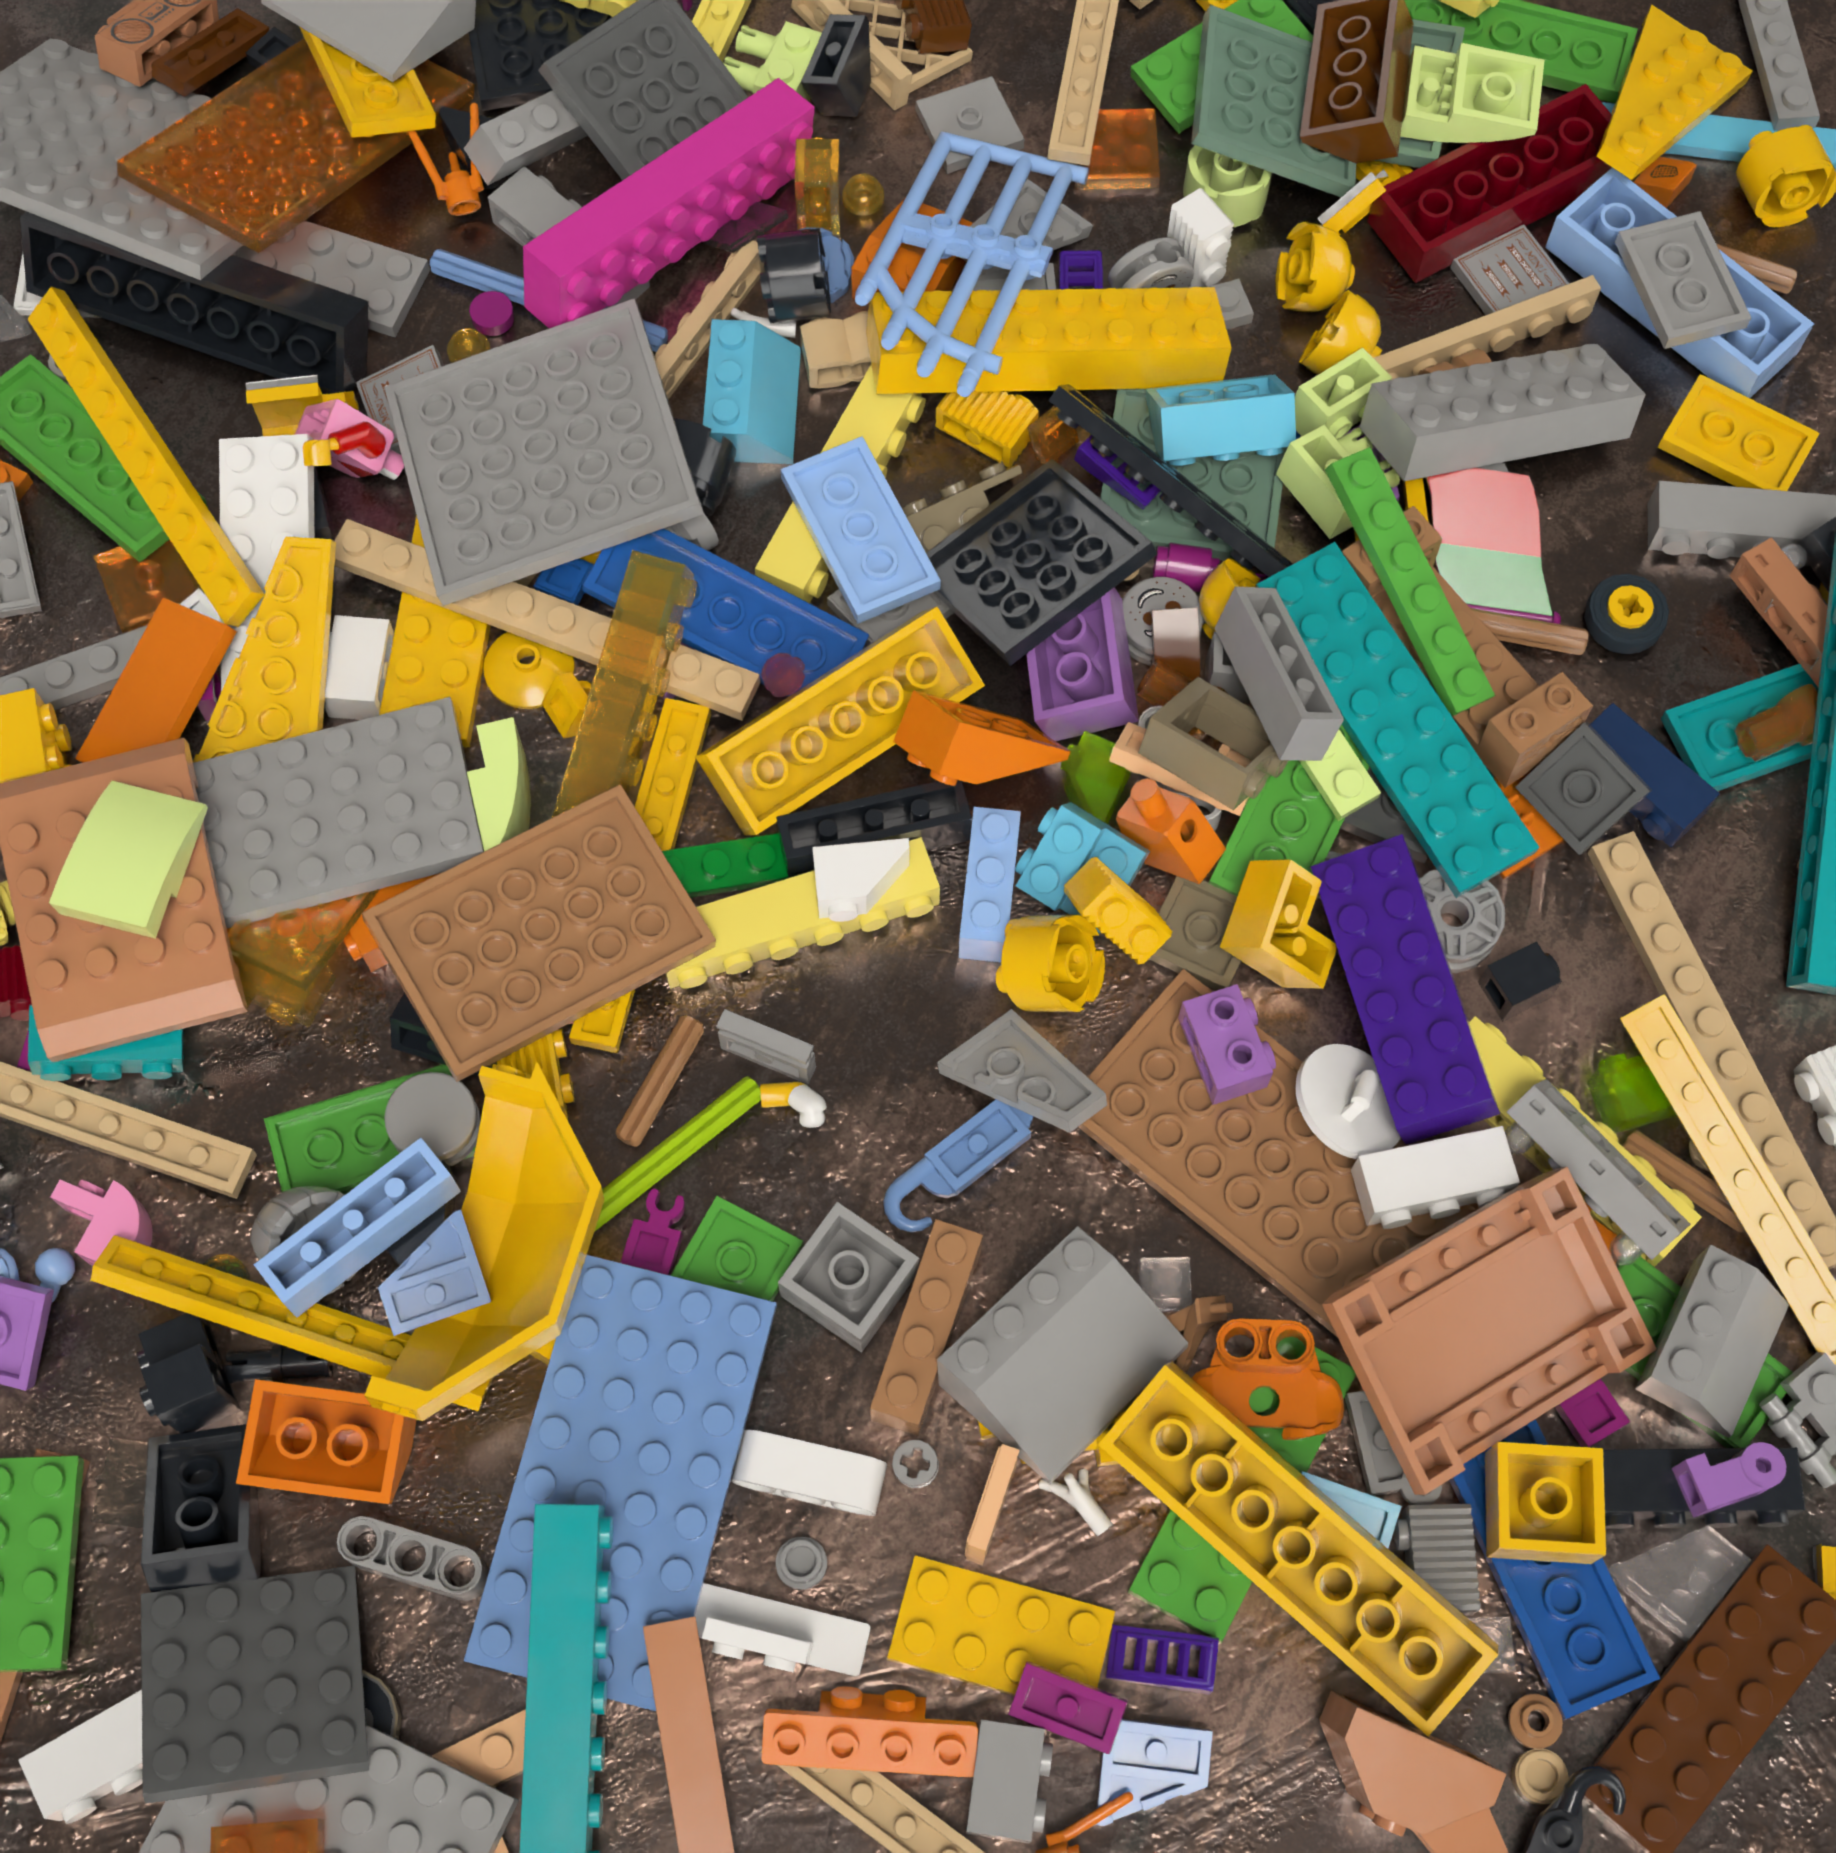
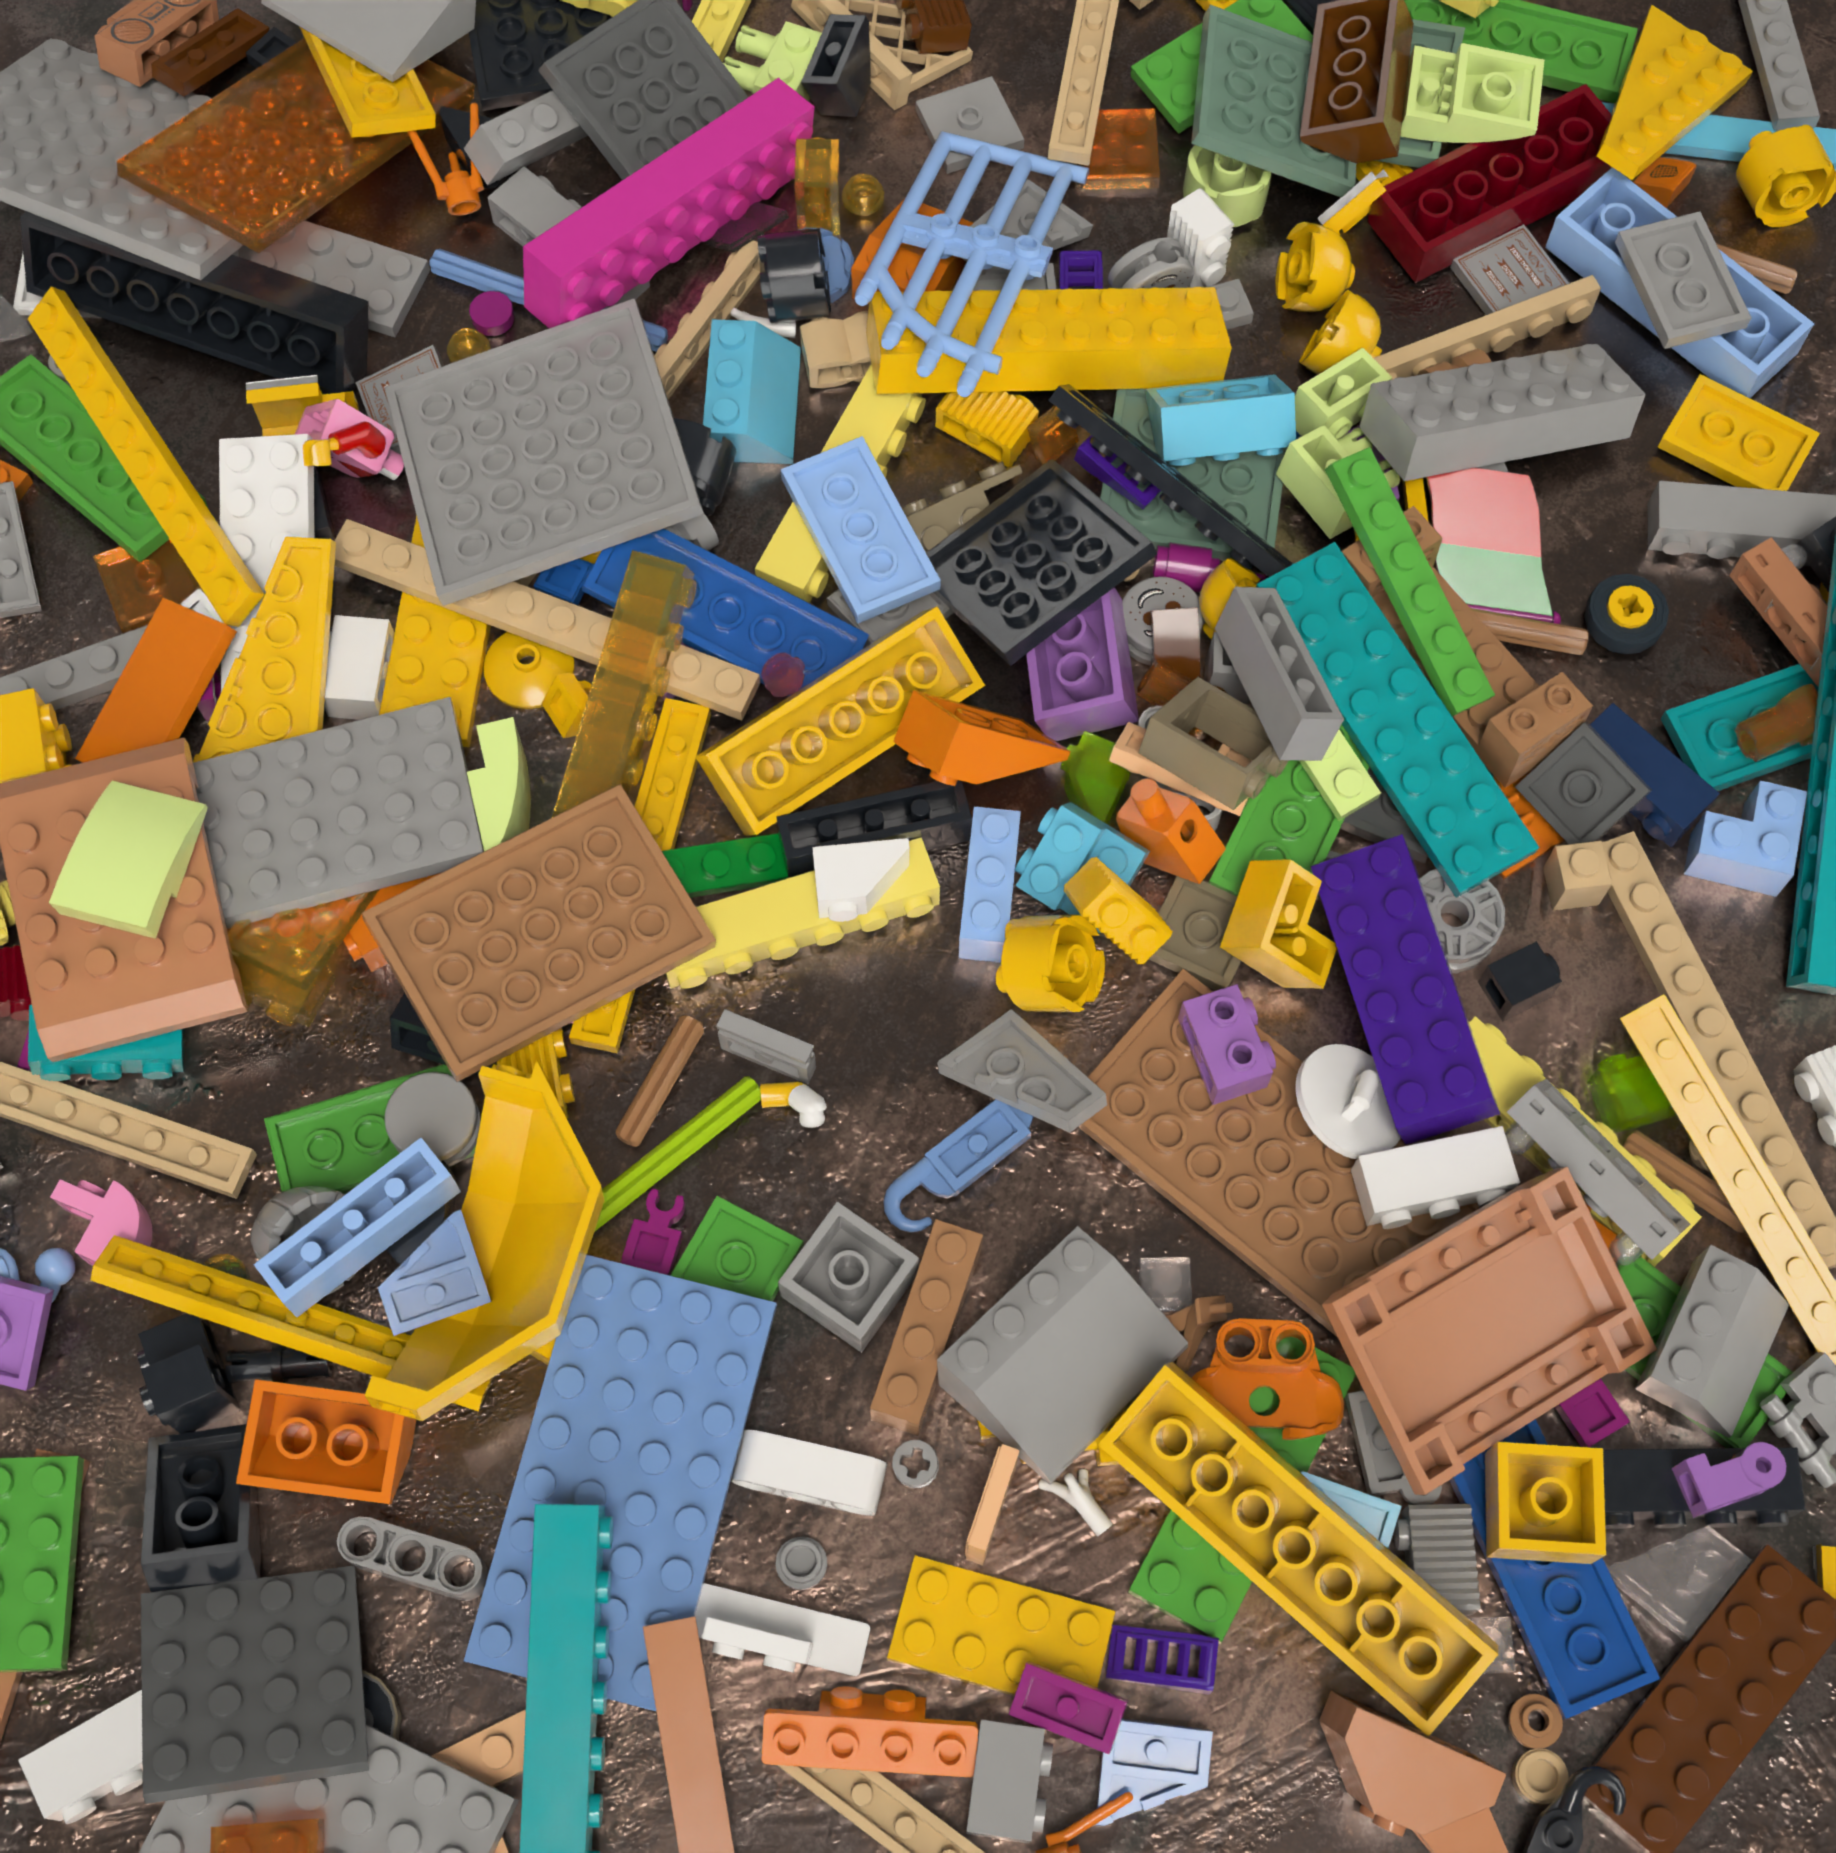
none -> tan brick [1543,841,1612,911]
none -> light blue brick [1684,780,1807,897]

